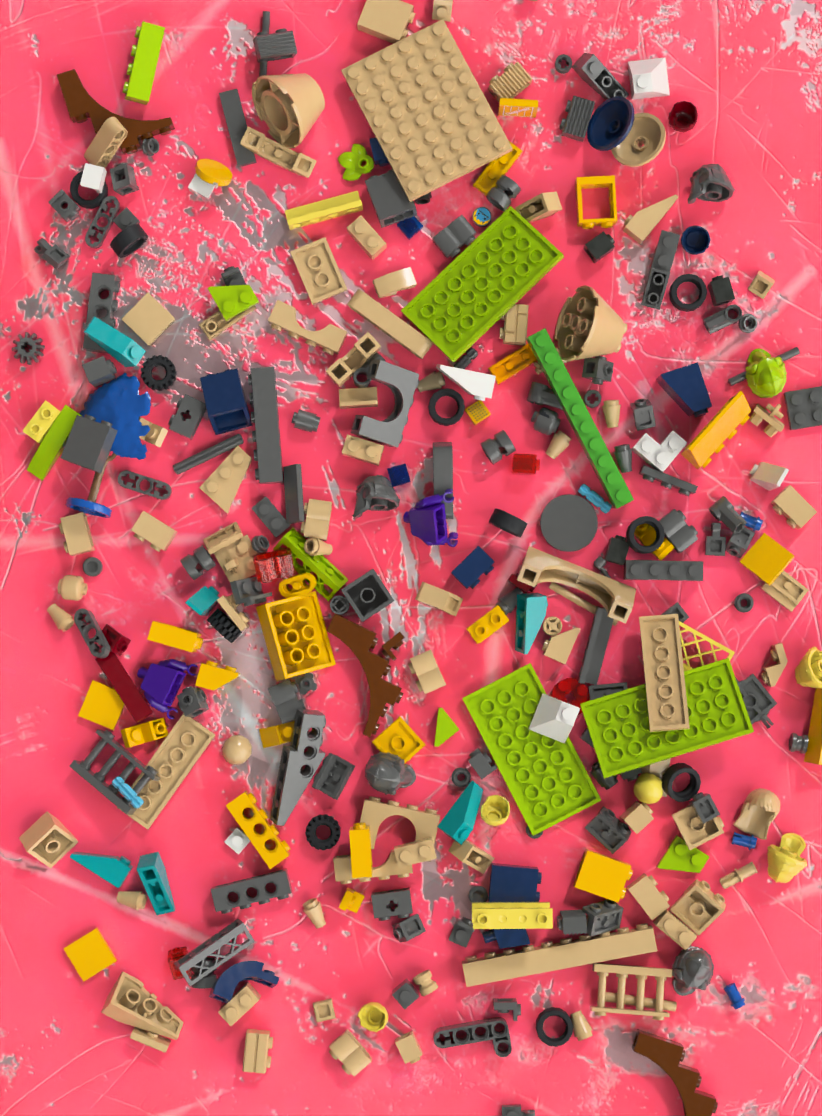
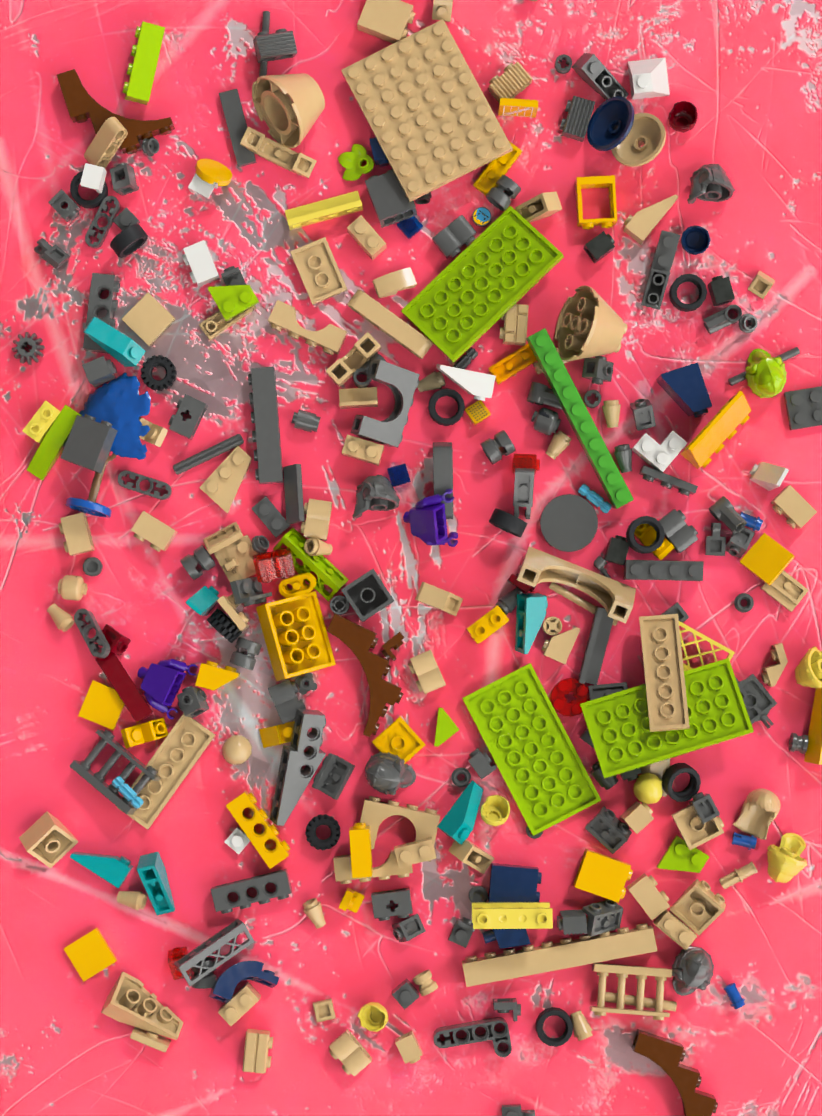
yellow window [147,621,203,652] -> none
dark blue slope [200,368,253,435] -> none
dark blue brick [451,545,494,589] -> none
white slope [529,693,580,744] -> none
tan hips [750,403,785,437] -> none
none -> white brick [182,240,220,287]
none -> dark grey wheel [230,637,262,670]
none -> hinge [513,468,534,519]

